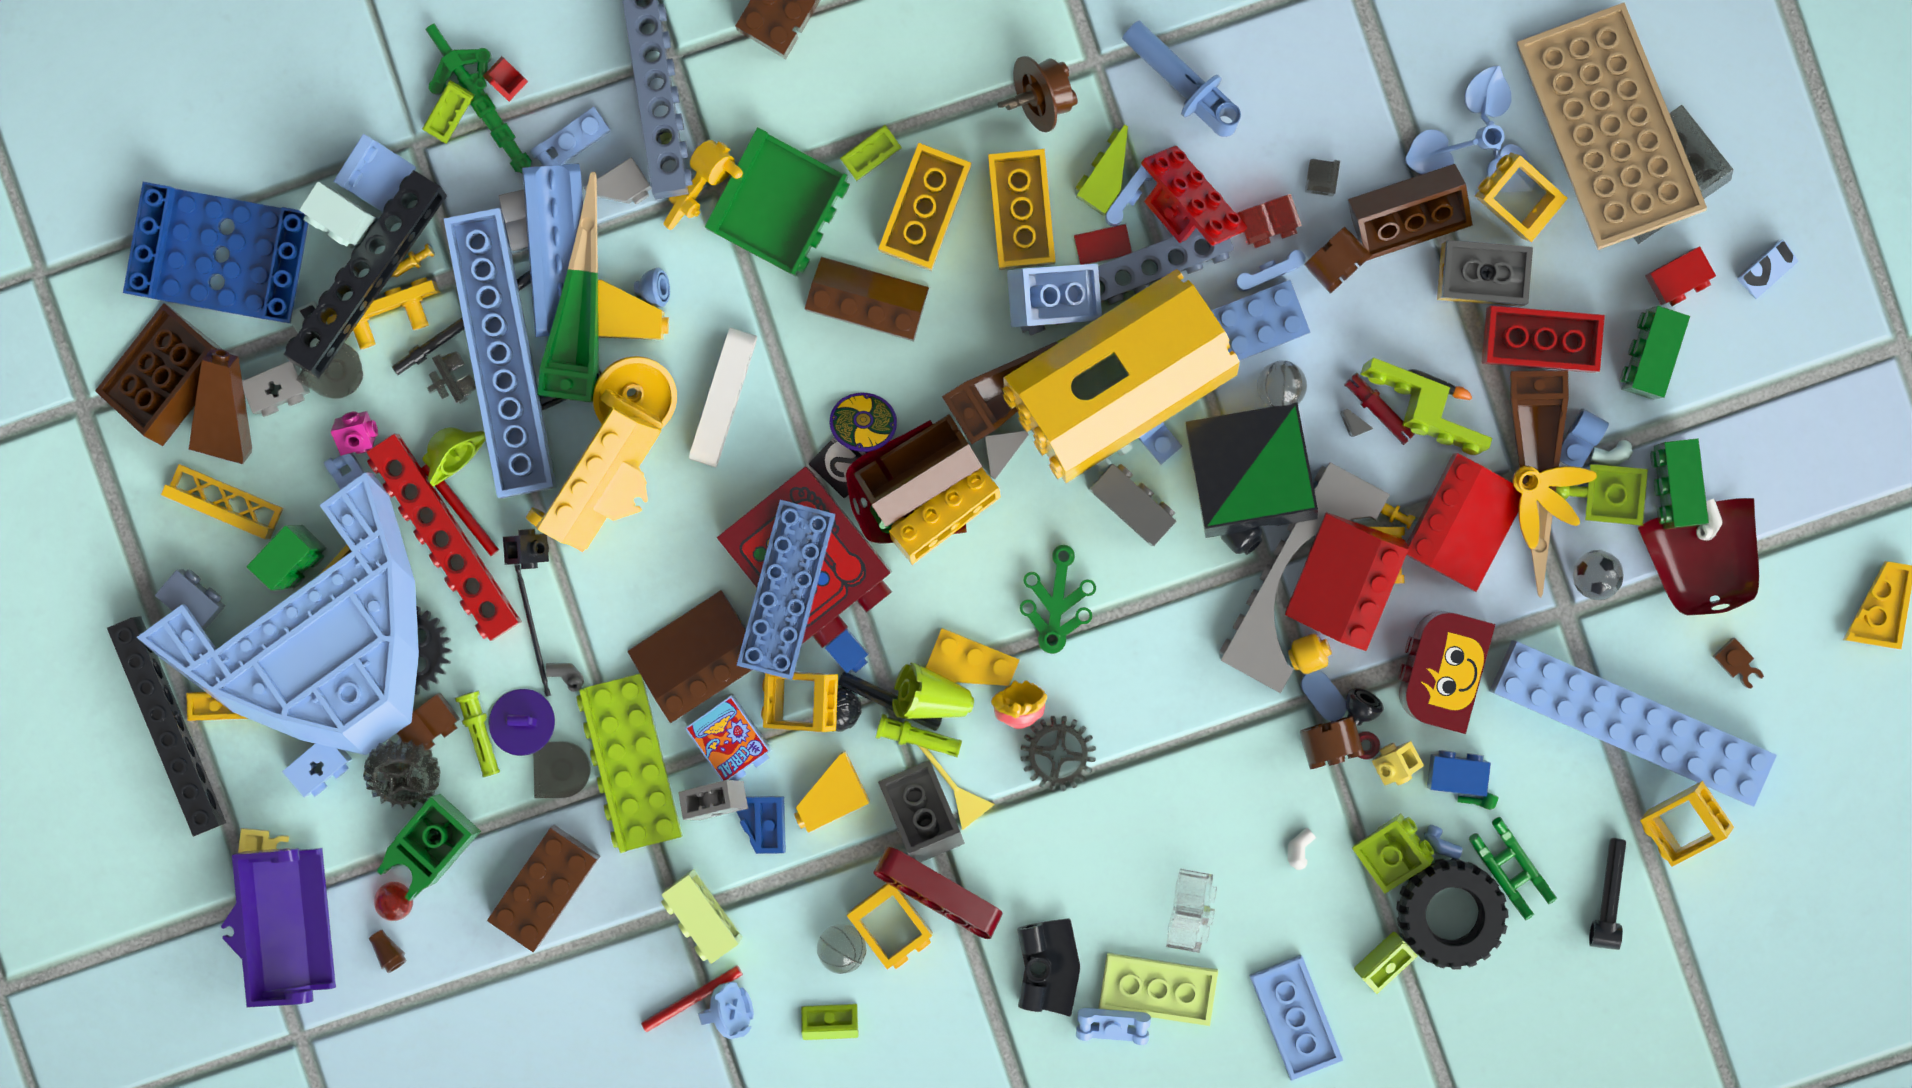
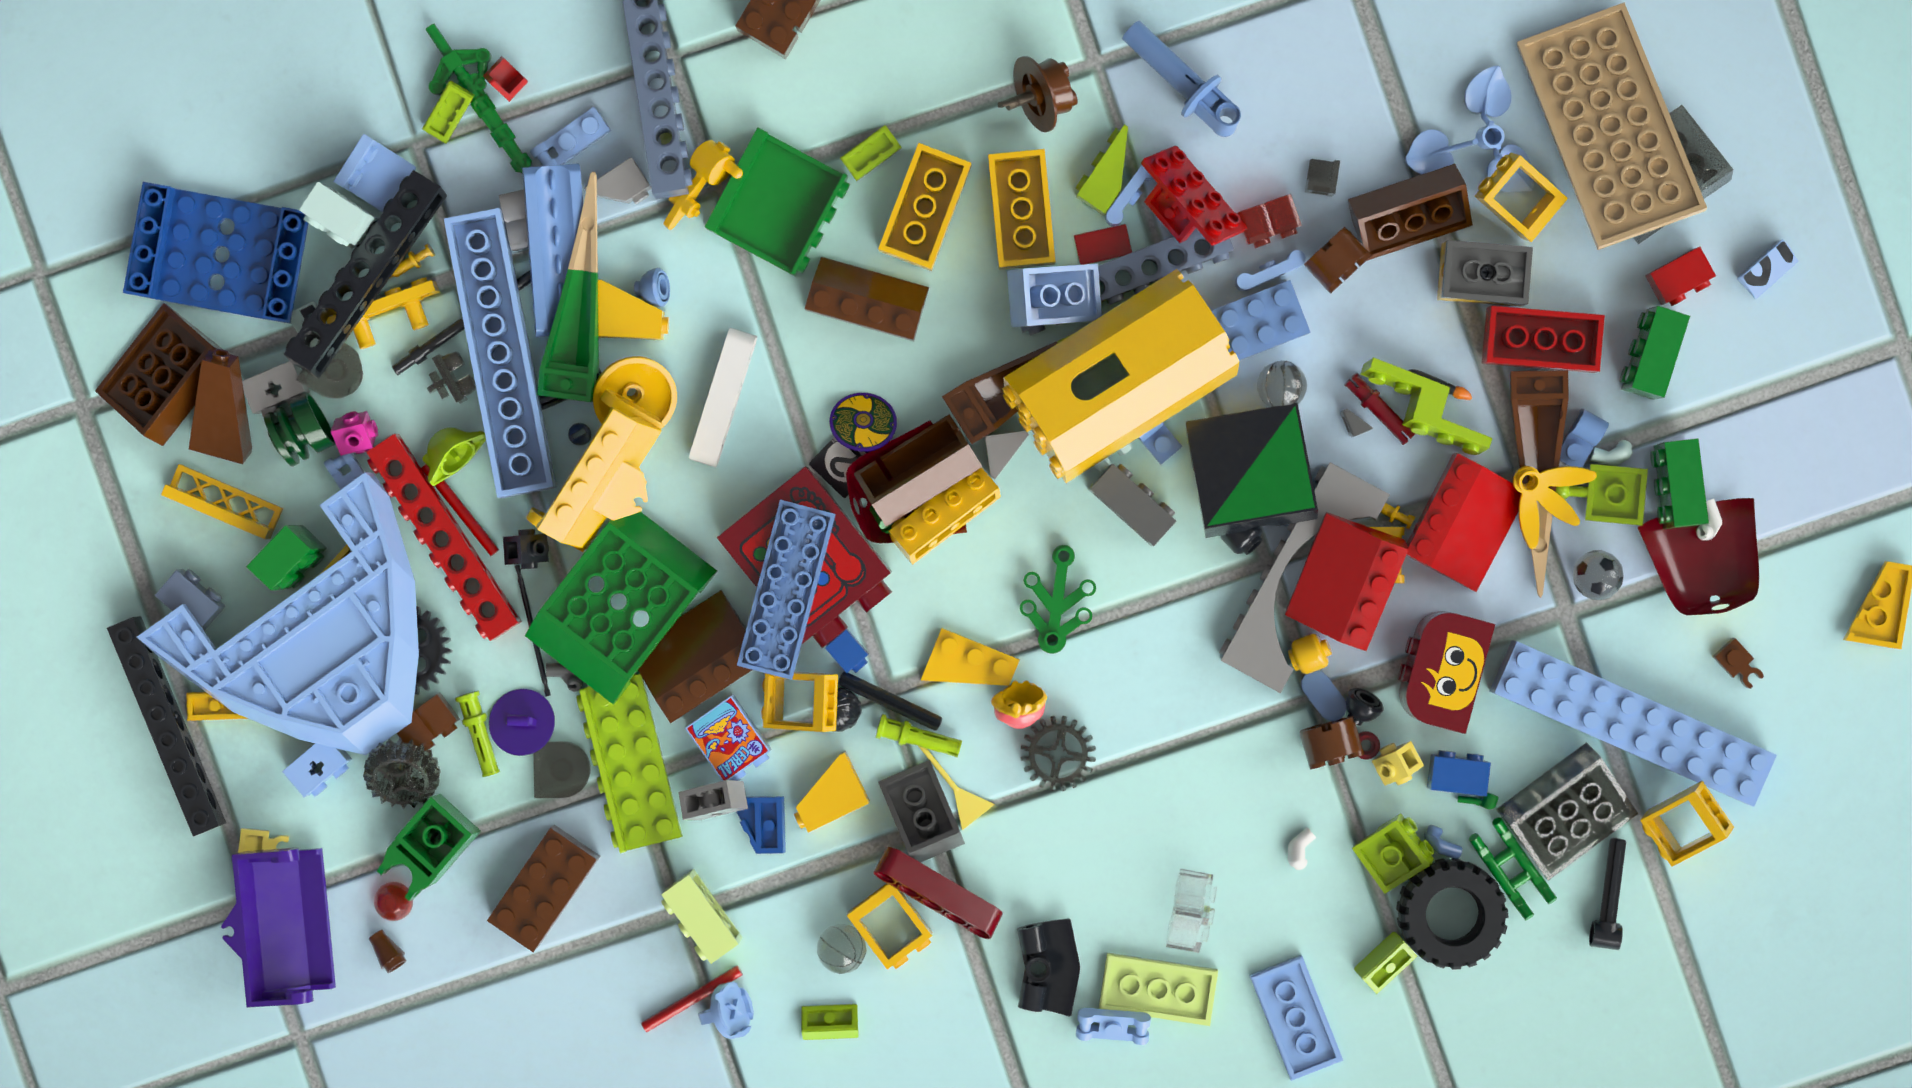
lime cone [892,663,974,719] -> none
none -> dark green wheel [264,393,336,467]
none -> green slope [525,511,718,705]
none -> dark blue hinge [568,423,592,445]
none -> clear smoke slope [1496,742,1638,880]

